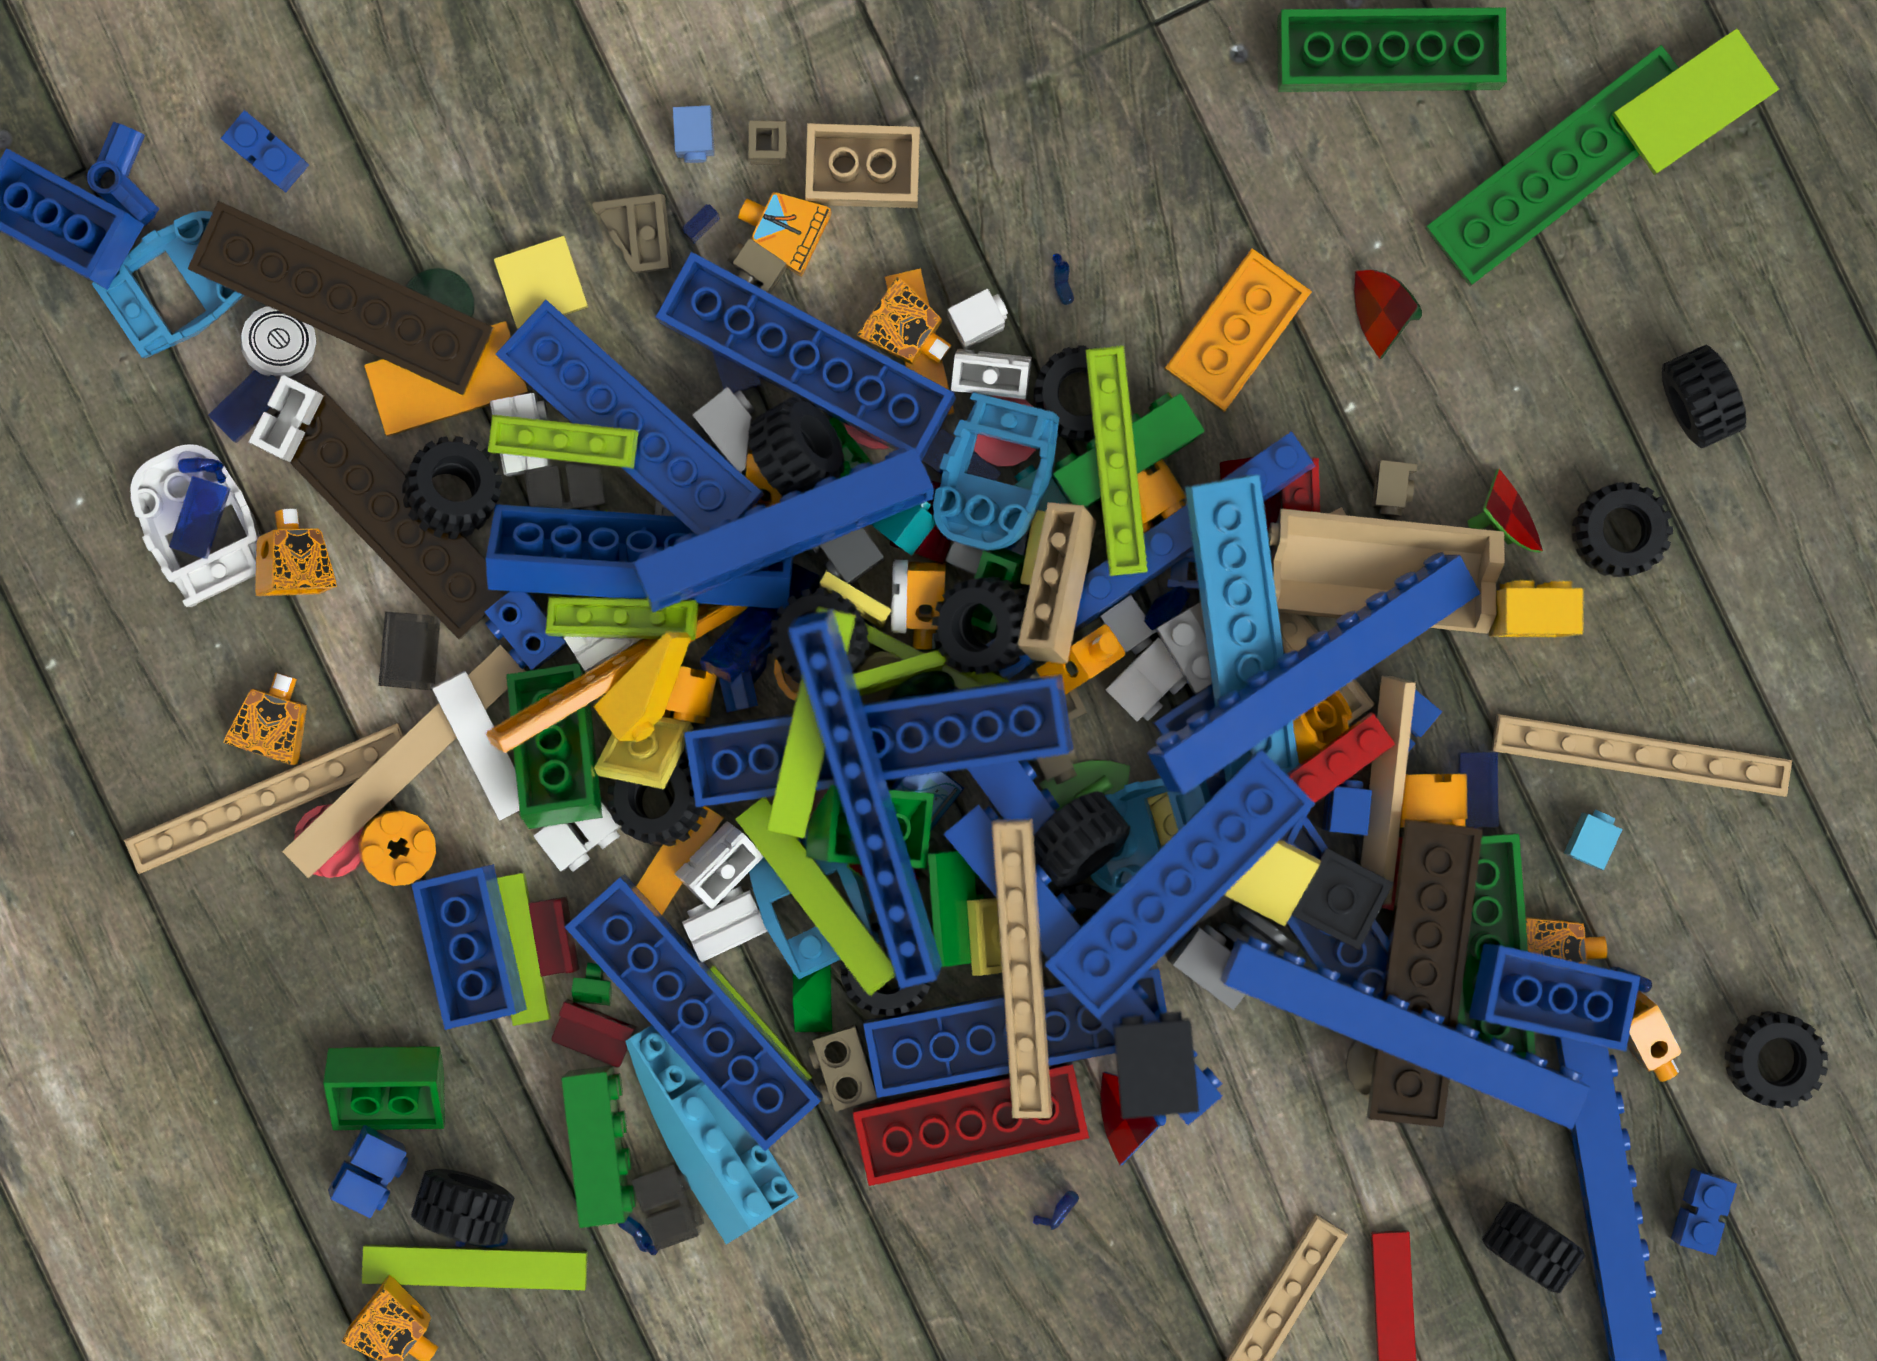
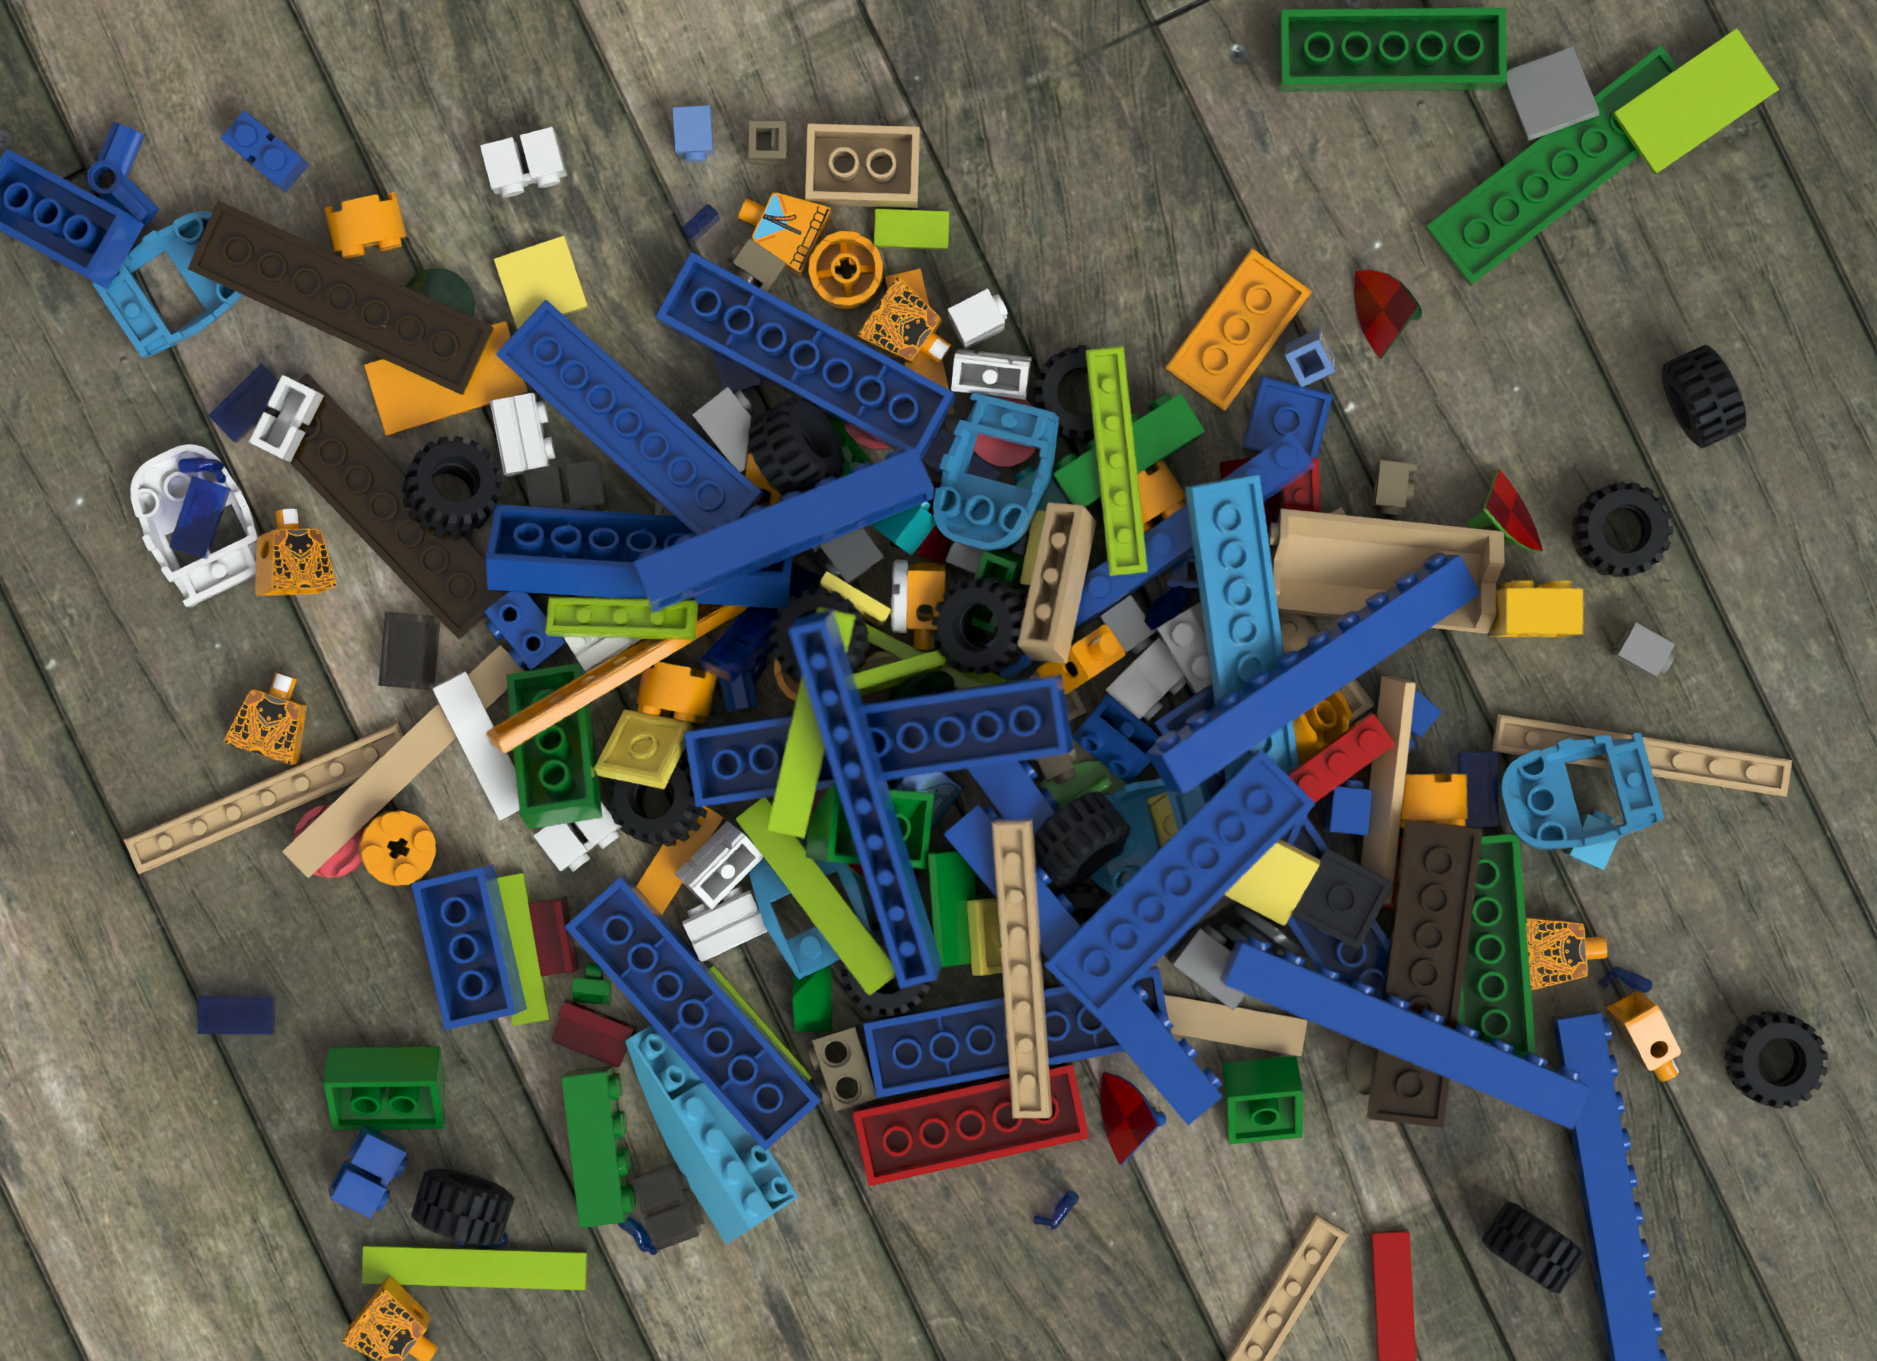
white tile [241,306,316,378] -> none
lime tile [488,415,639,469] -> none
dark tan wing [592,194,672,274] -> none
yellow slope [593,632,691,742] -> none
clear blue piece [1052,253,1074,305] -> none
black brick [1113,1011,1199,1119] -> none
blue brick [1469,944,1641,1051] -> none
blue piece [1671,1168,1737,1256] -> none
none -> clear blue plate [198,996,275,1035]
none -> light orange brick [323,192,407,259]
none -> white piece [480,127,567,197]
none -> light orange brick [808,231,884,310]
none -> lime tile [874,209,949,250]
none -> blue brick [1072,694,1160,784]
none -> tan tile [1164,994,1308,1057]
none -> green slope [1222,1056,1303,1145]
none -> blue tile [1242,376,1333,457]
none -> medium blue brick [1285,328,1336,388]
none -> dark azure slope [1501,733,1664,850]
none -> light grey tile [1506,47,1599,141]
none -> light grey brick [1611,622,1675,677]

